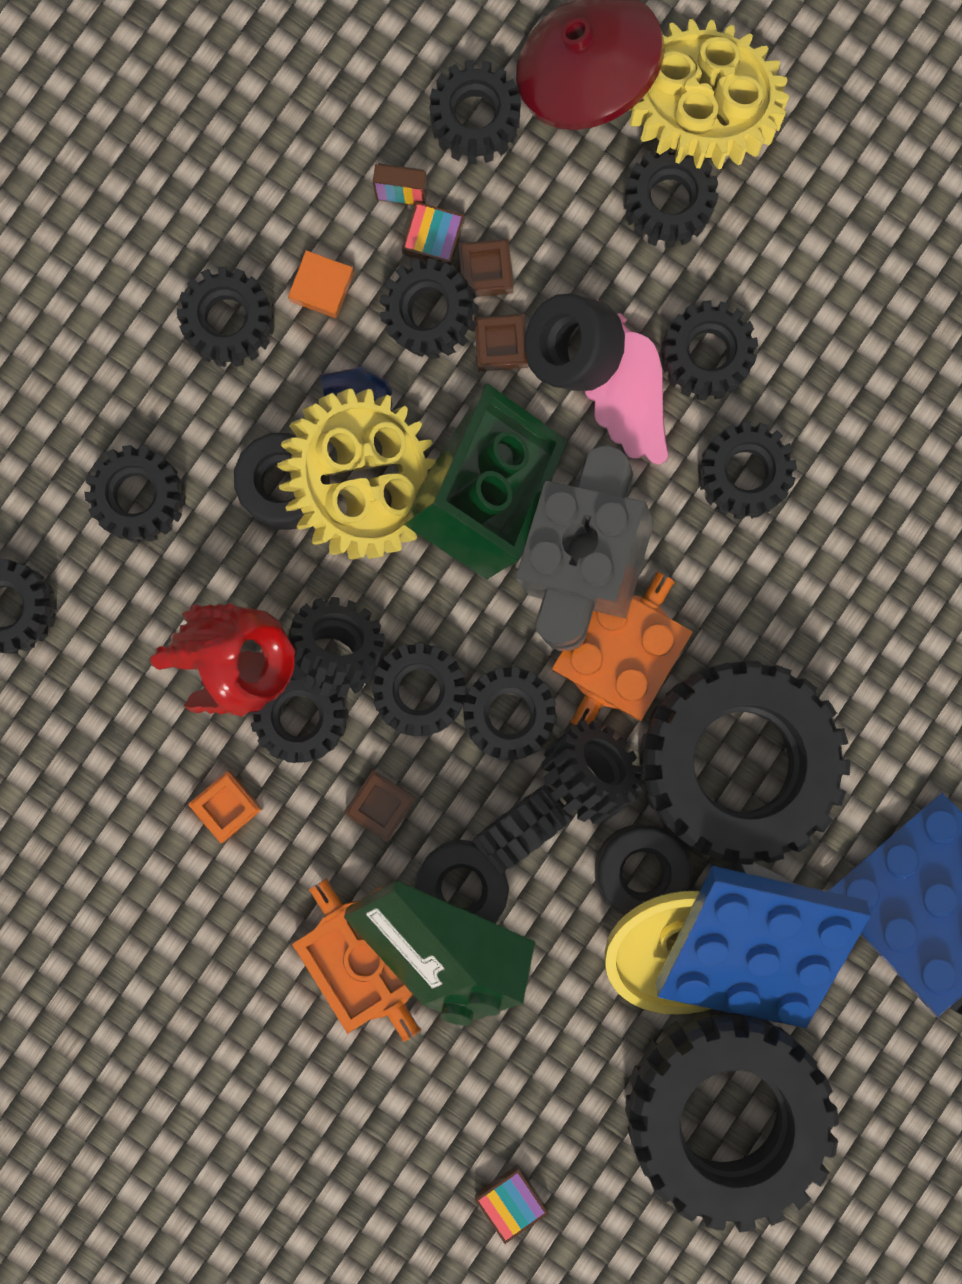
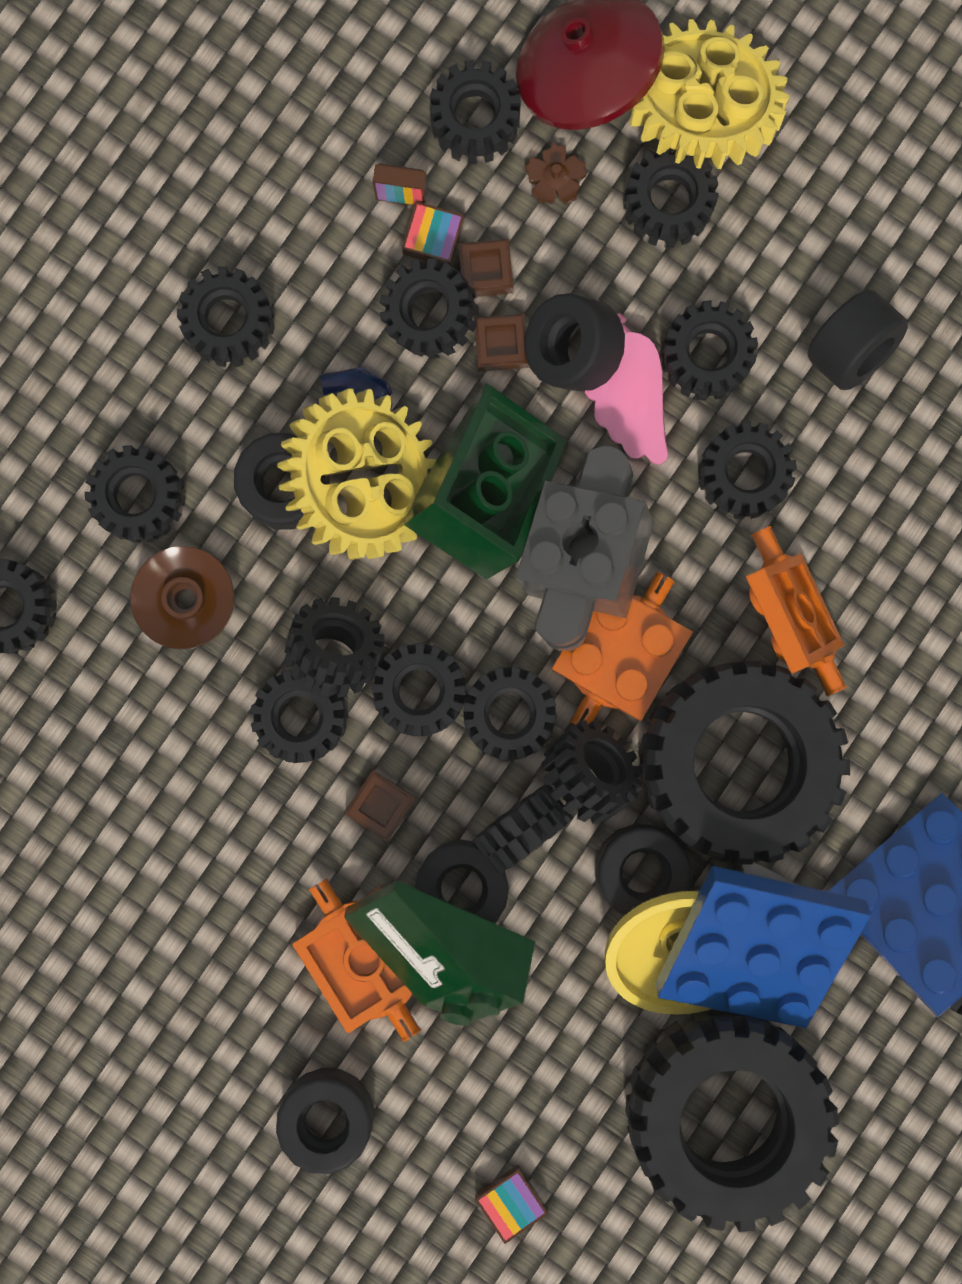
red piece [149,603,295,717] -> none
orange tile [188,770,263,844] -> none
orange tile [288,250,354,319] -> none
none -> reddish brown dish [130,546,235,650]
none -> black tyre [276,1068,374,1174]
none -> reddish brown plant [525,143,587,205]
none -> orange plate [746,526,847,696]
none -> black tyre [807,290,908,390]

